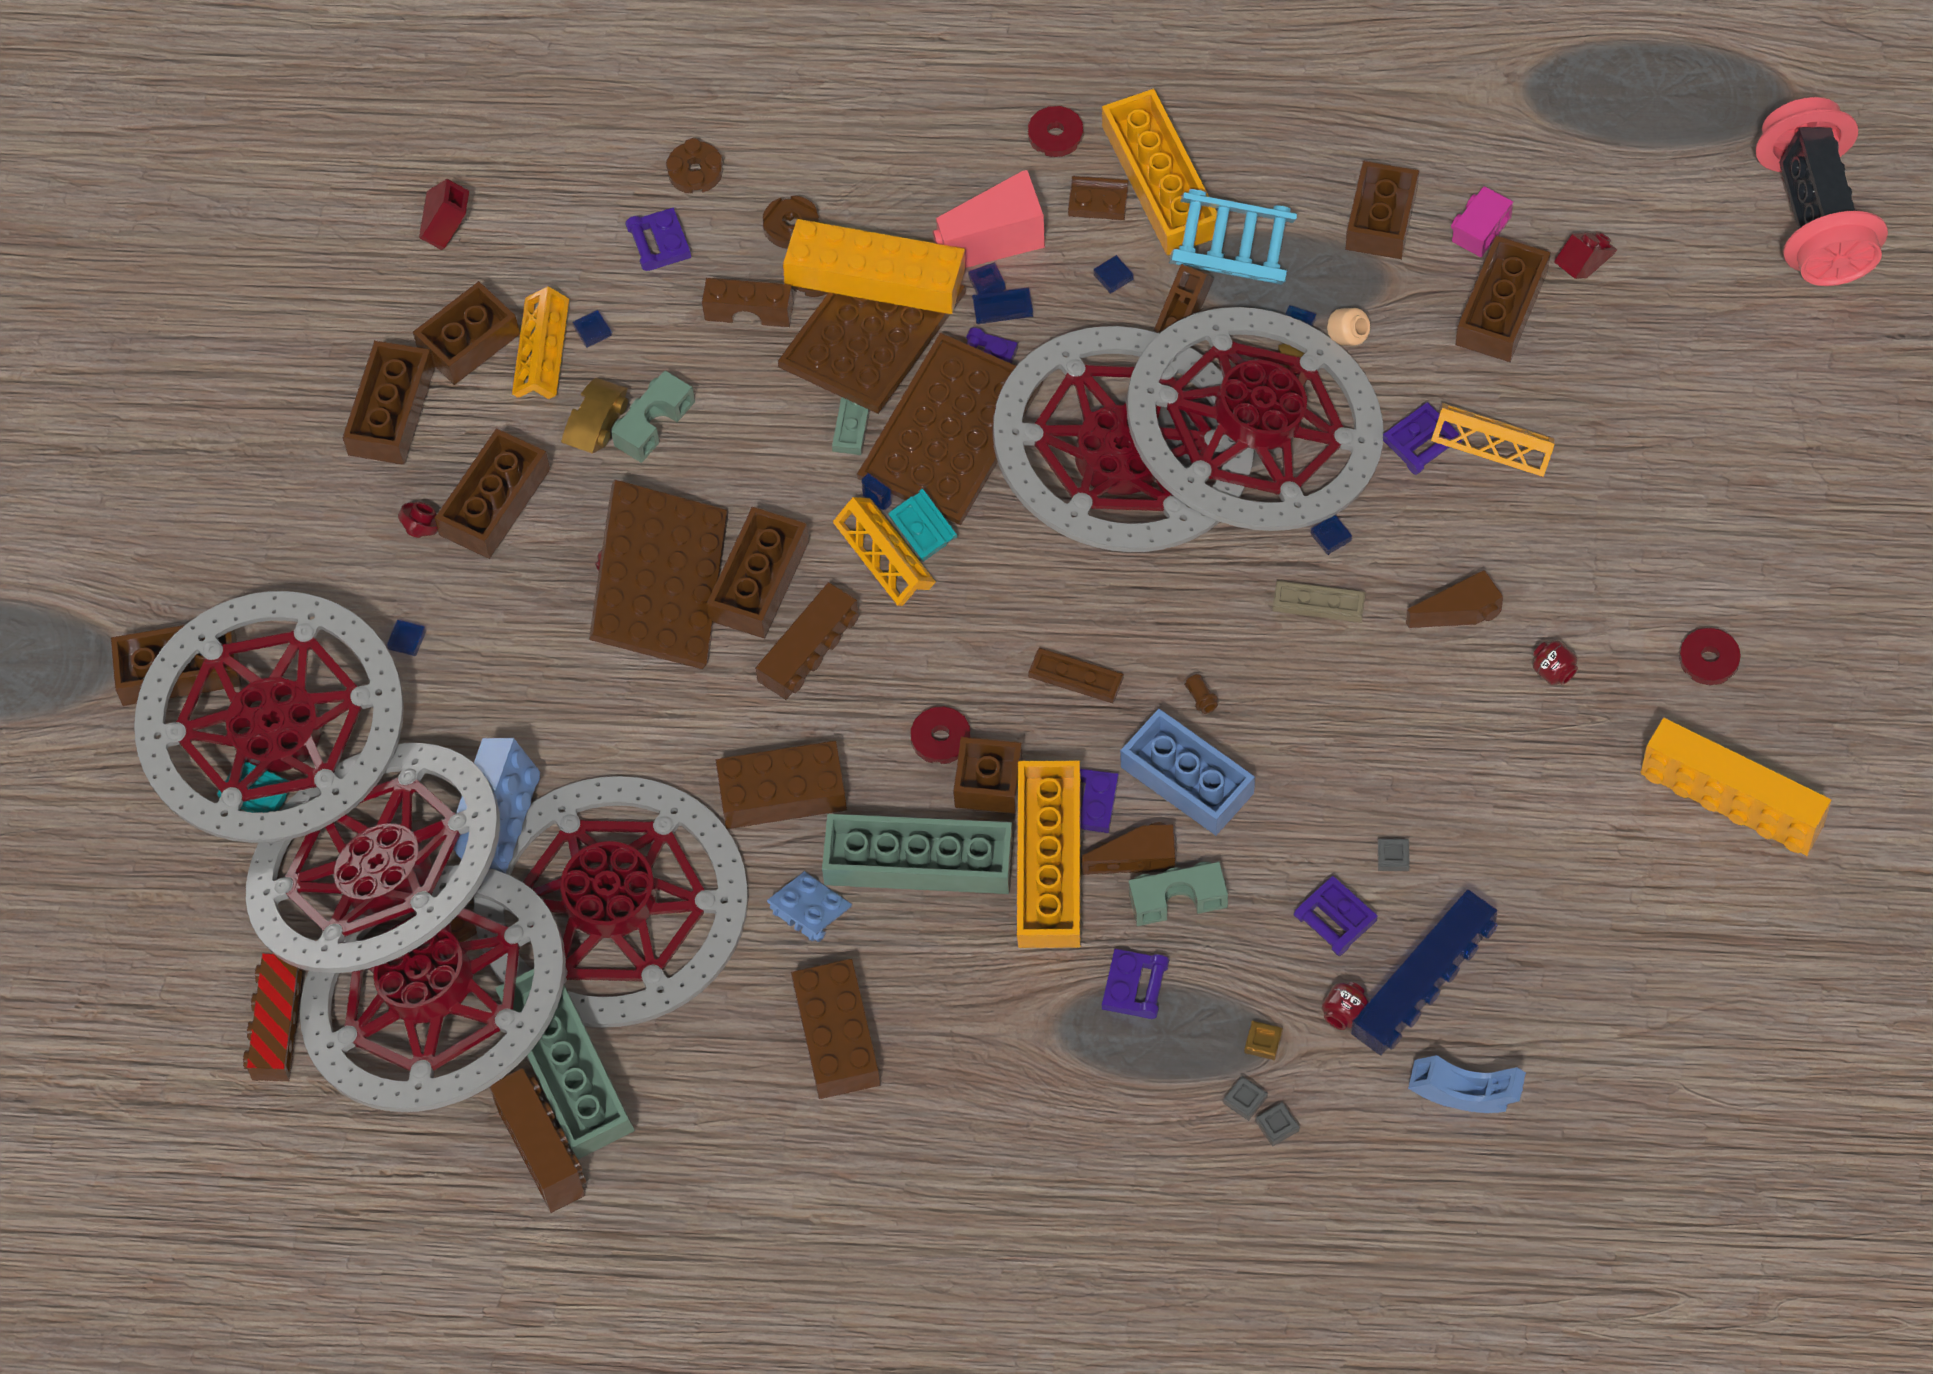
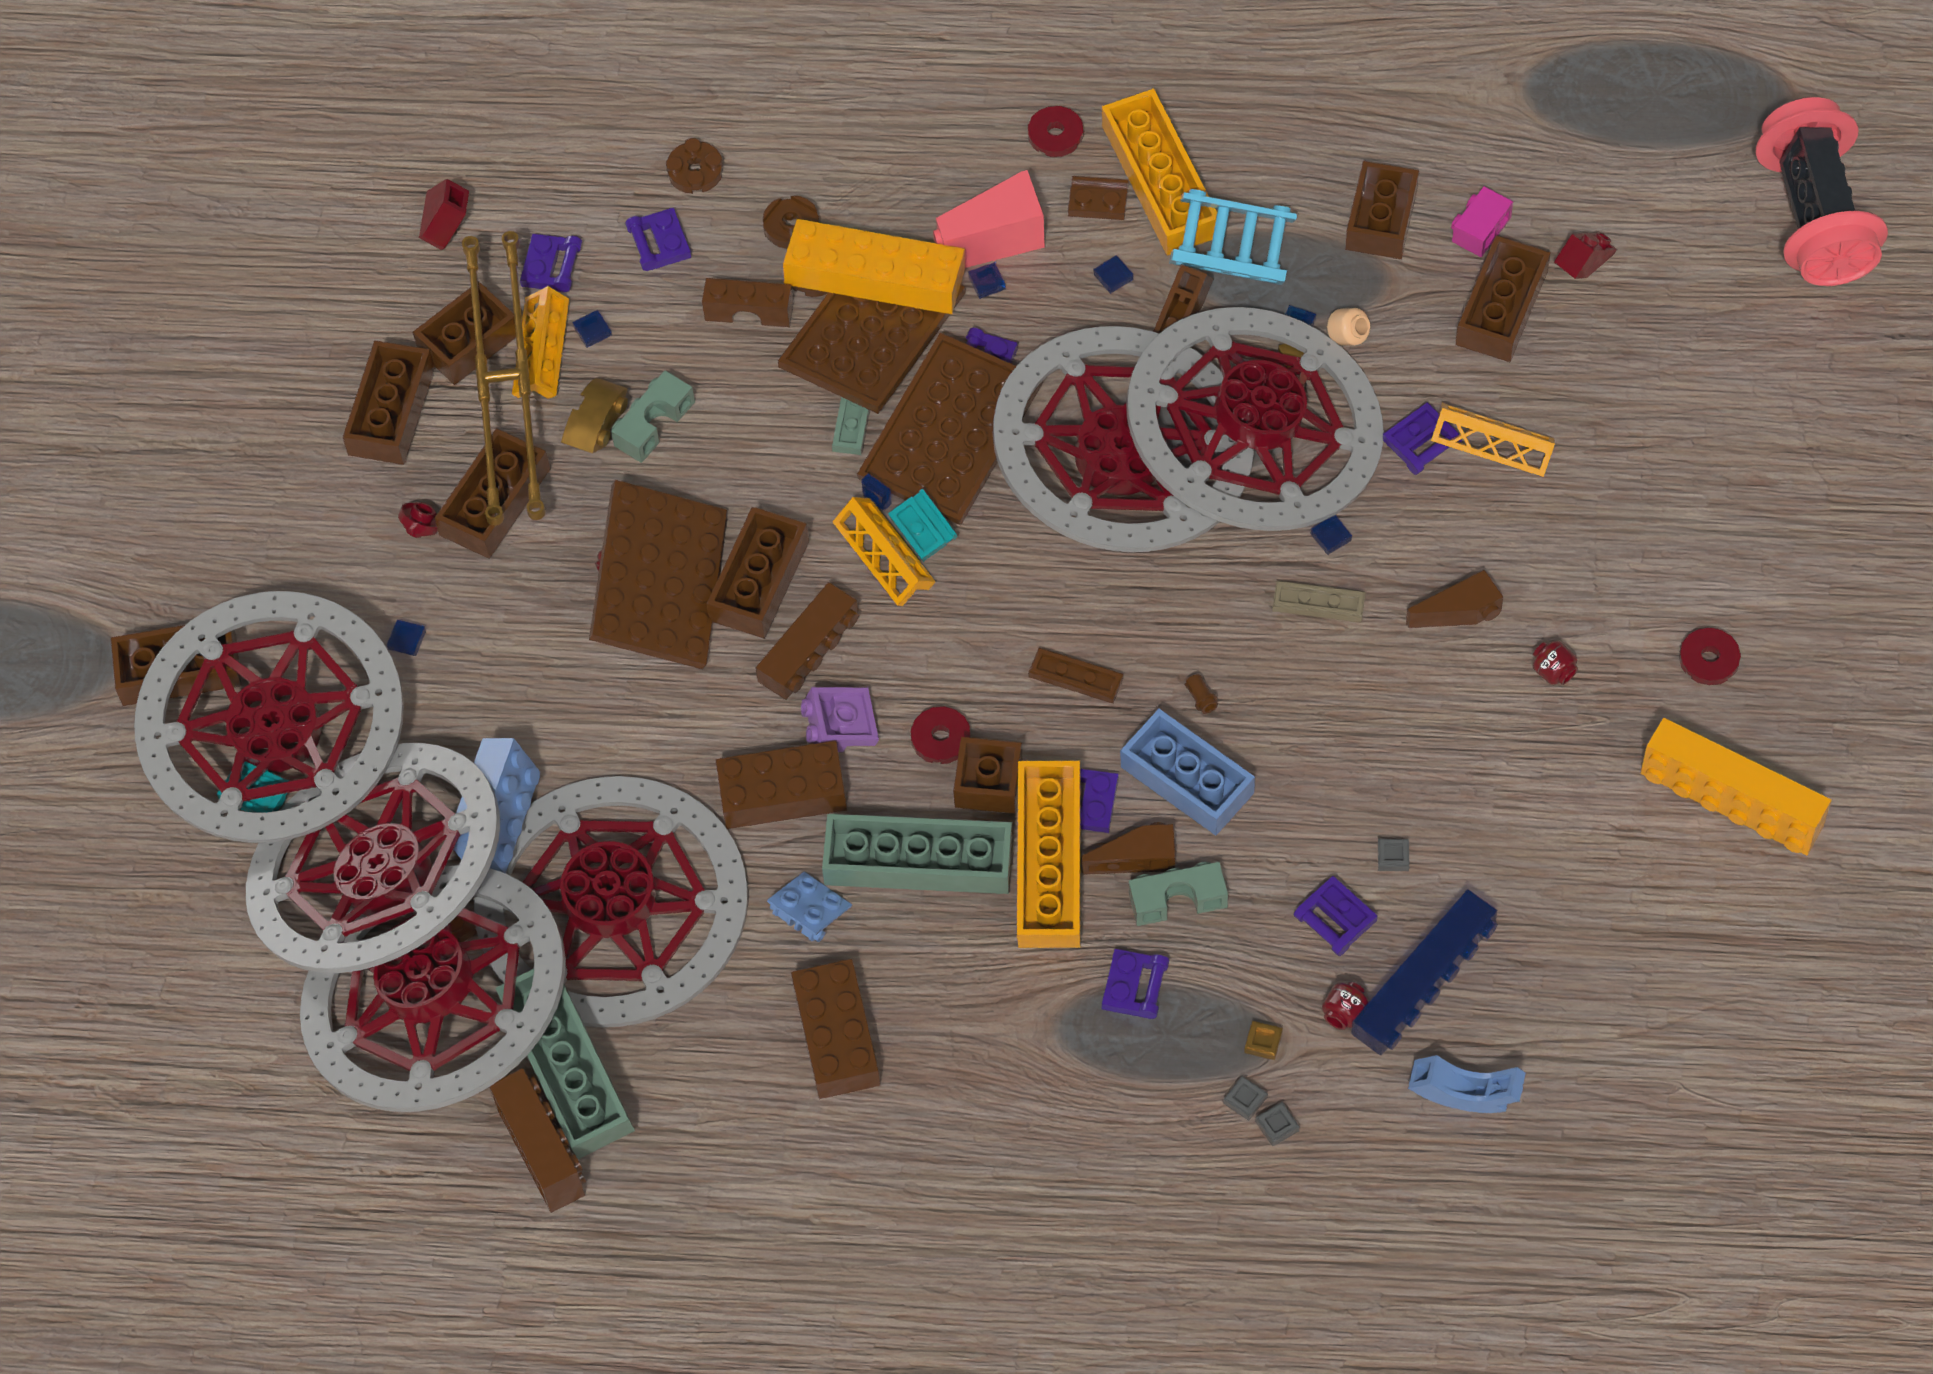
reddish brown brick [243,953,304,1082] -> none
clear blue tile [972,287,1033,324] -> none
none -> pearl gold bar [462,231,546,526]
none -> dark purple plate [520,234,582,292]
none -> medium lavender plate [801,687,879,752]

